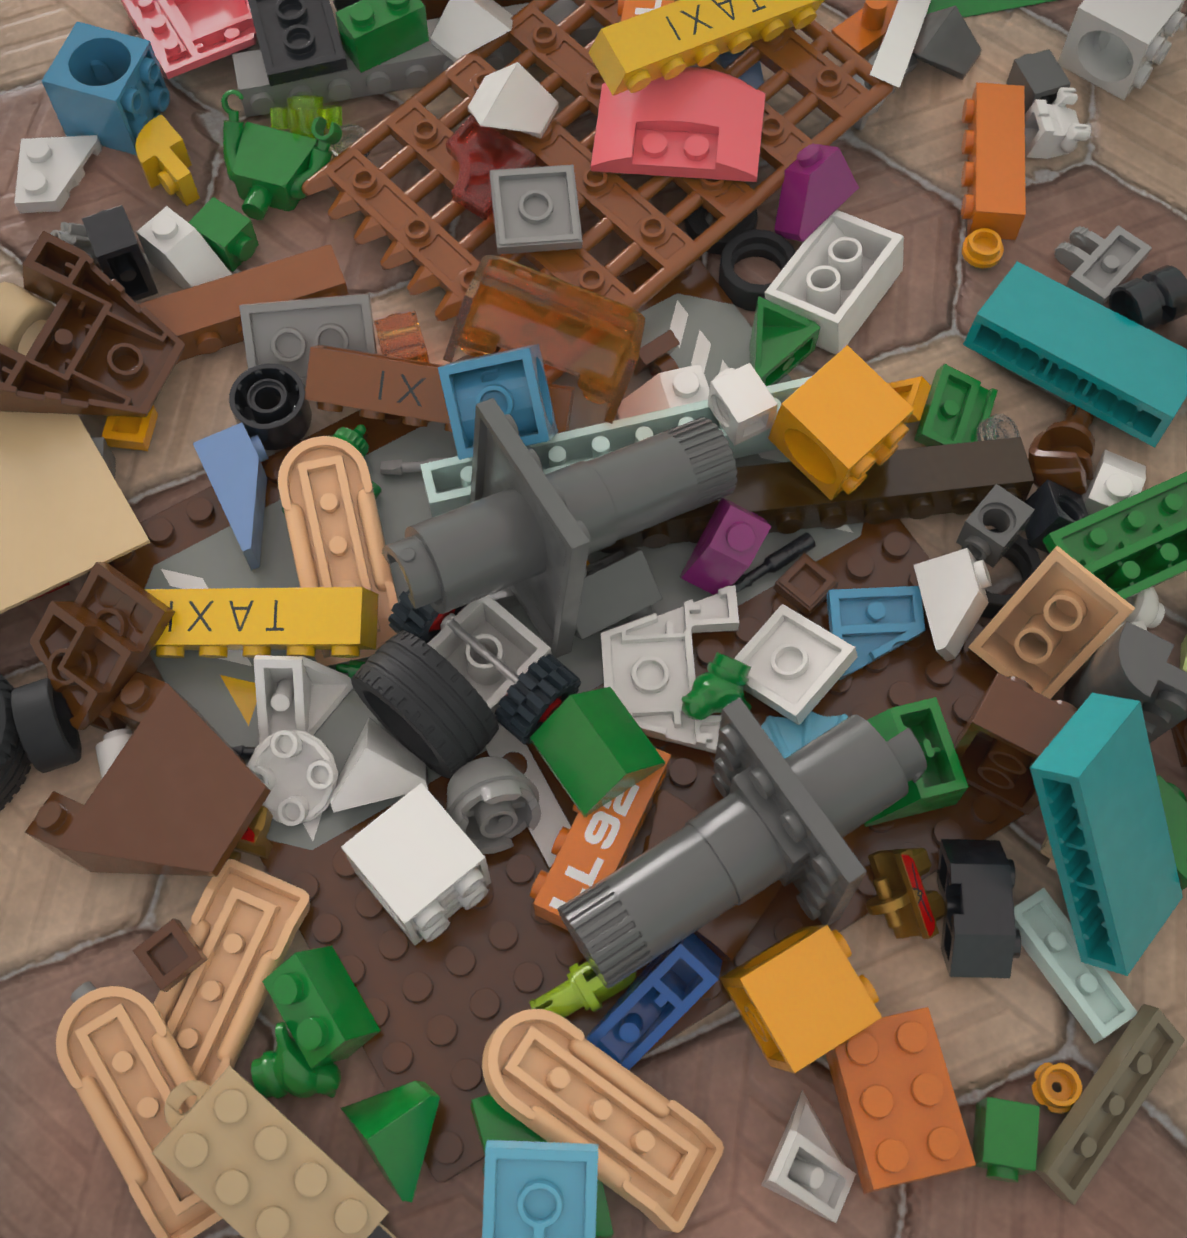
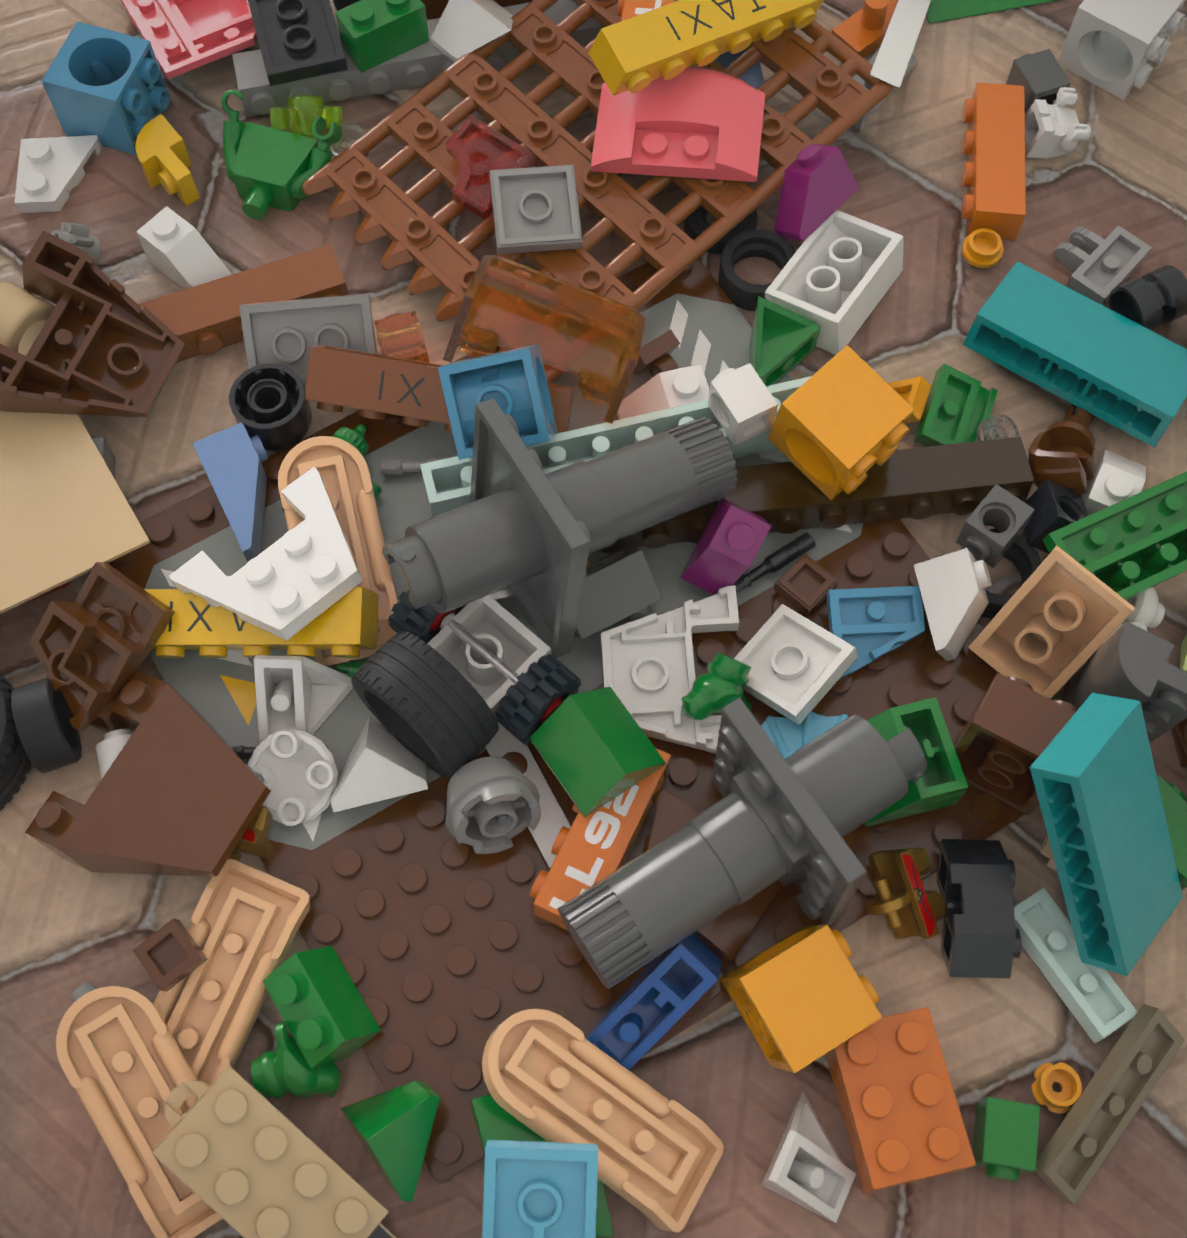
black brick [82,205,159,301] -> none
light orange plate [101,406,158,451] -> none
green brick [188,197,259,272] -> none
white brick [341,783,491,945] -> none
white slope [468,62,559,139] -> none
lime arm [529,962,636,1018] -> none
dark grey slope [912,5,982,80] -> none
none -> white wing [168,467,363,640]

